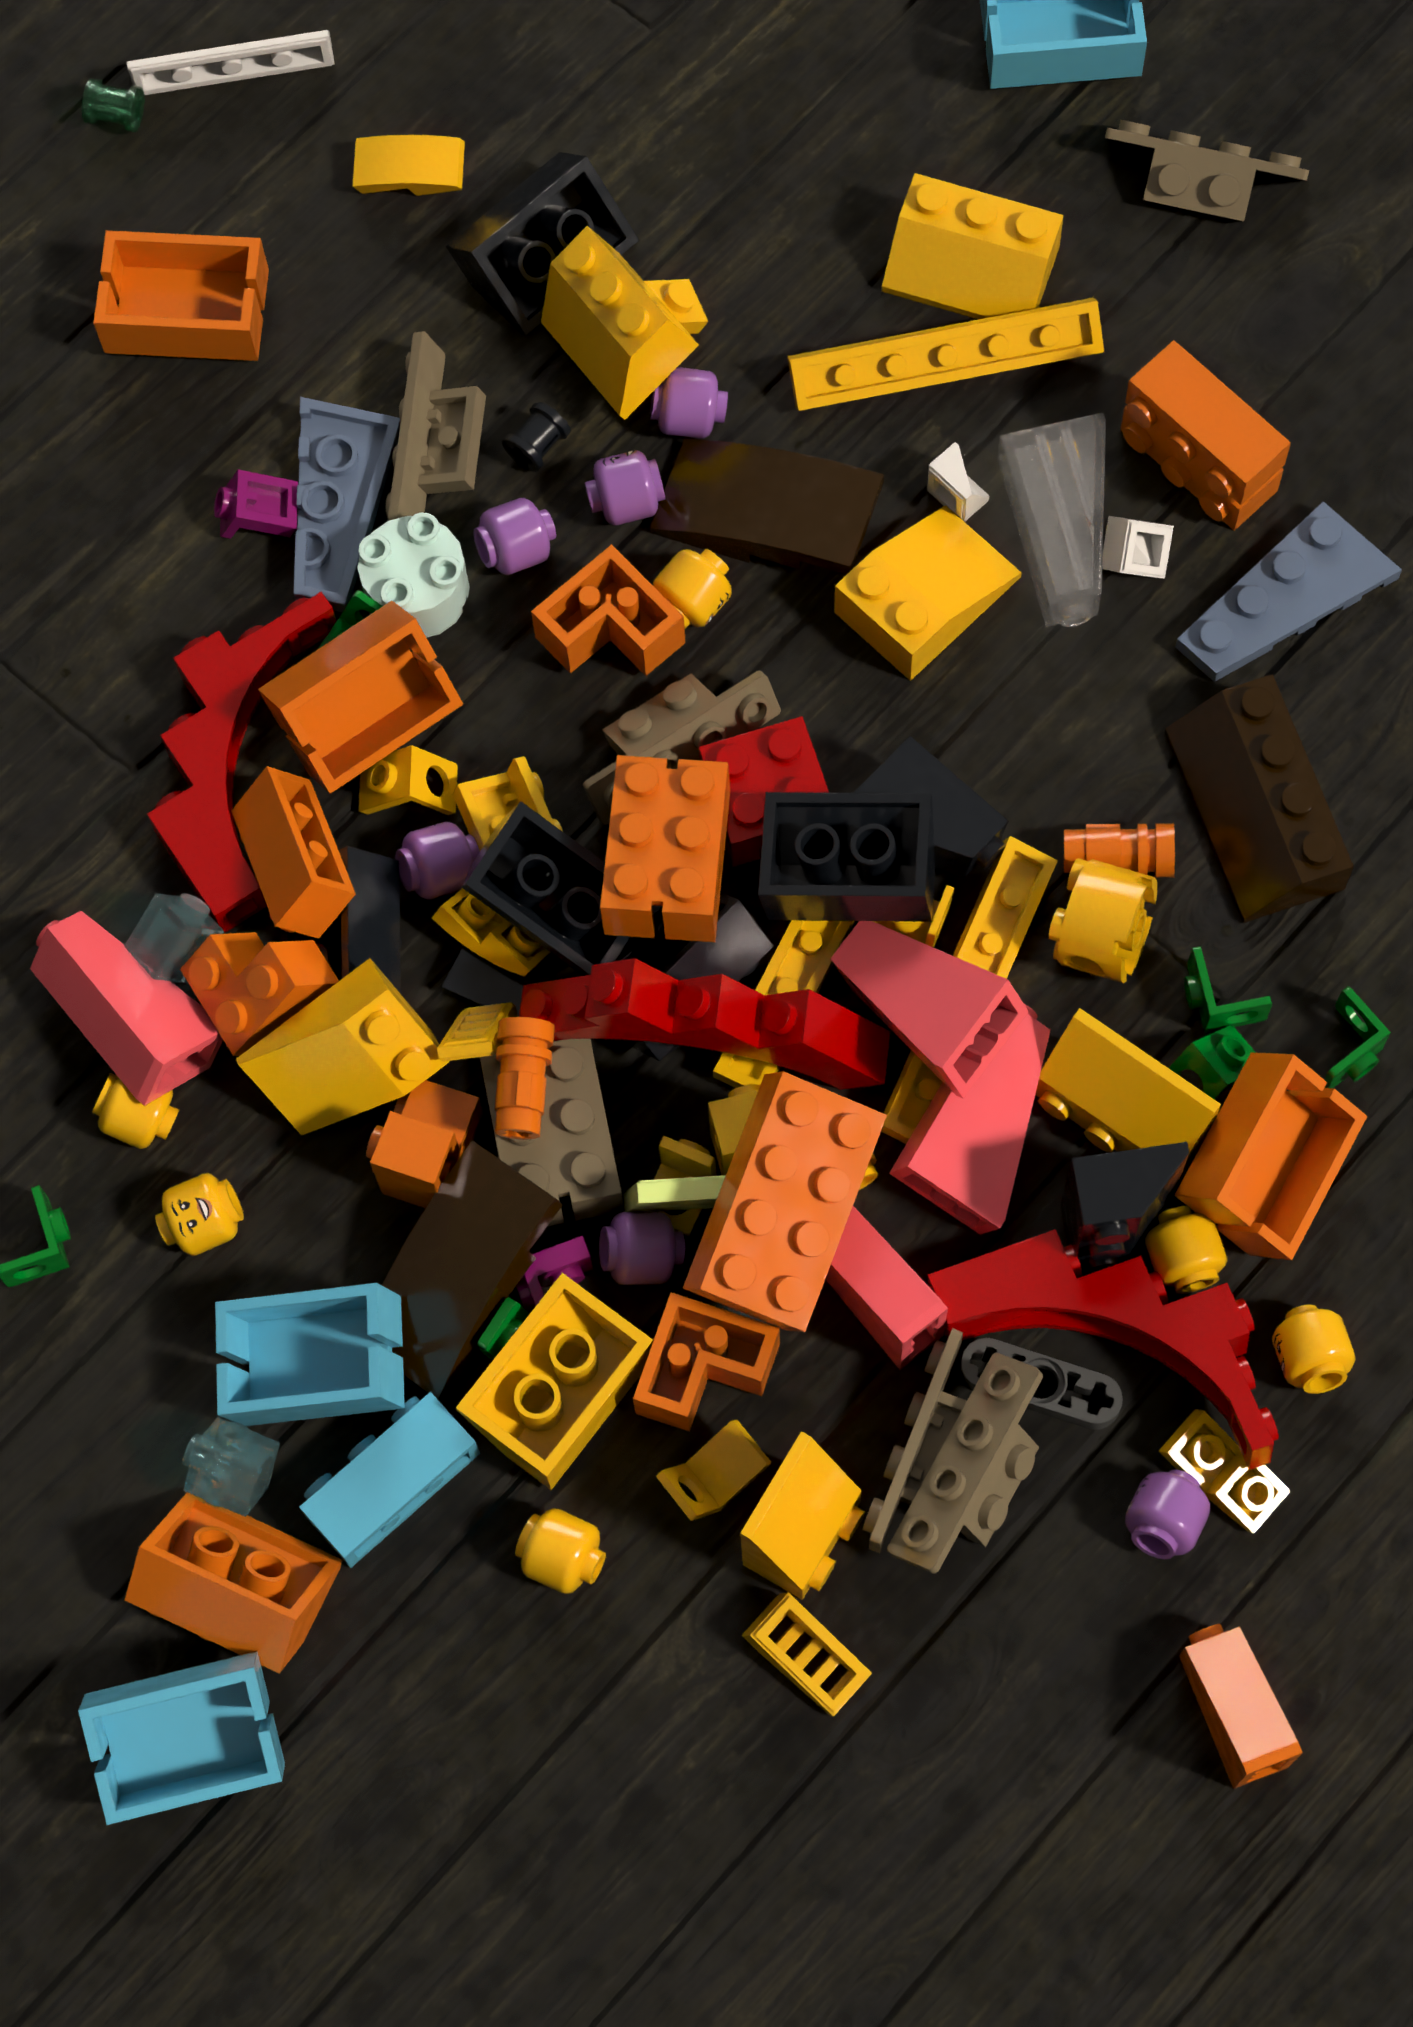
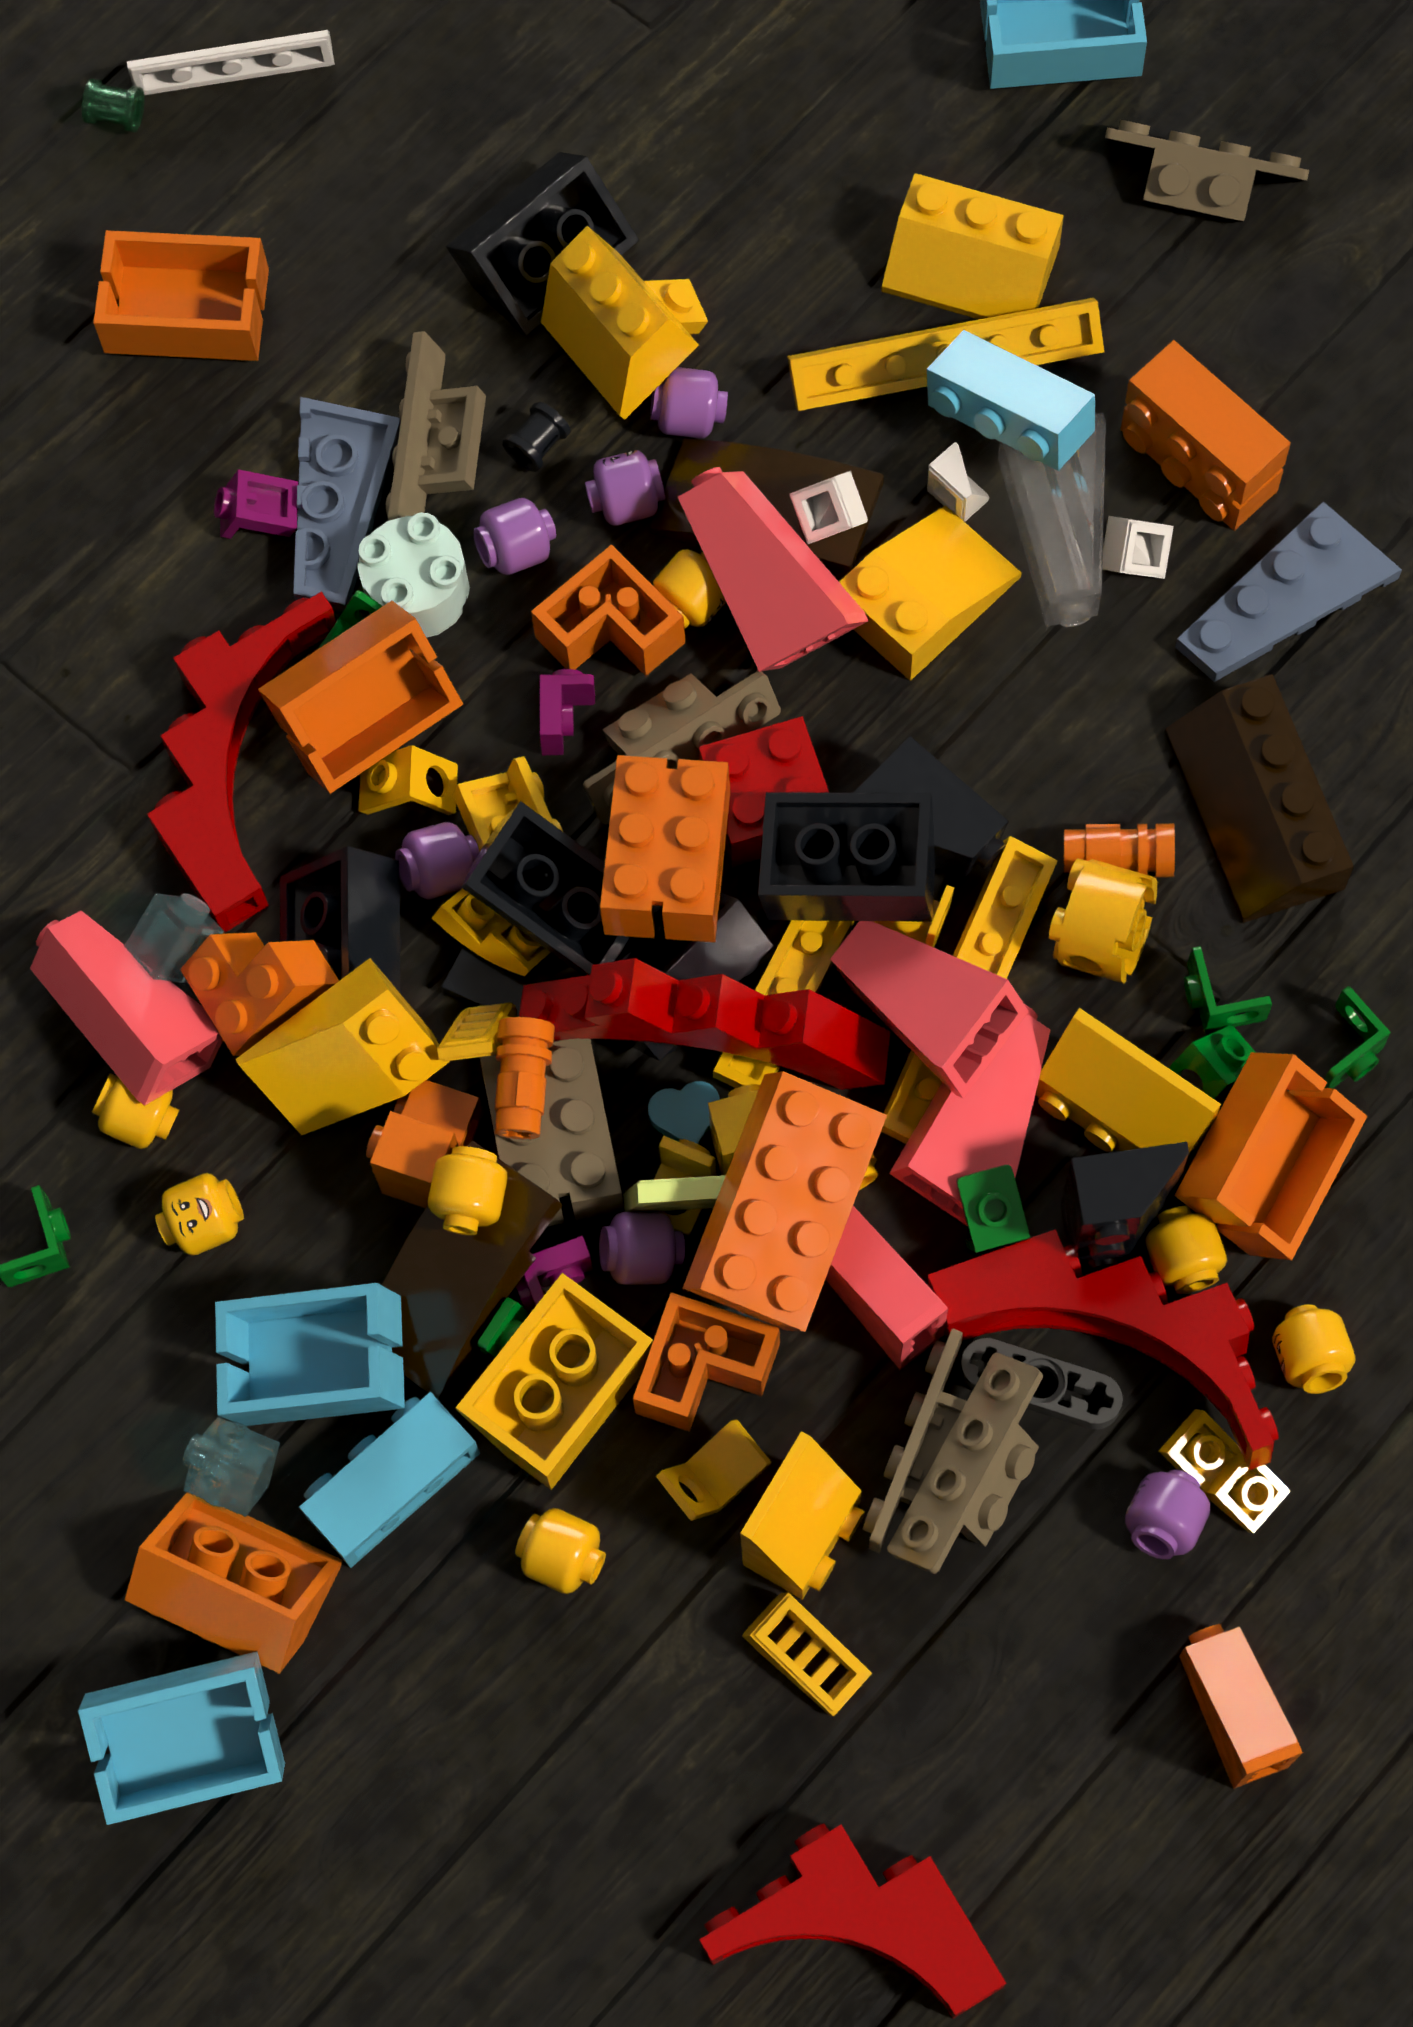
orange brick [231,766,356,939] -> none
yellow slope [353,135,465,196] -> none
none -> yellow head [428,1146,507,1235]
none -> magenta bracket [540,669,595,756]
none -> medium azure tile [648,1081,720,1145]
none -> coral slope [678,467,868,672]
none -> red arch [699,1823,1007,2019]
none -> slope [789,471,868,544]
none -> brick [927,330,1095,471]
none -> green bracket [956,1164,1030,1253]

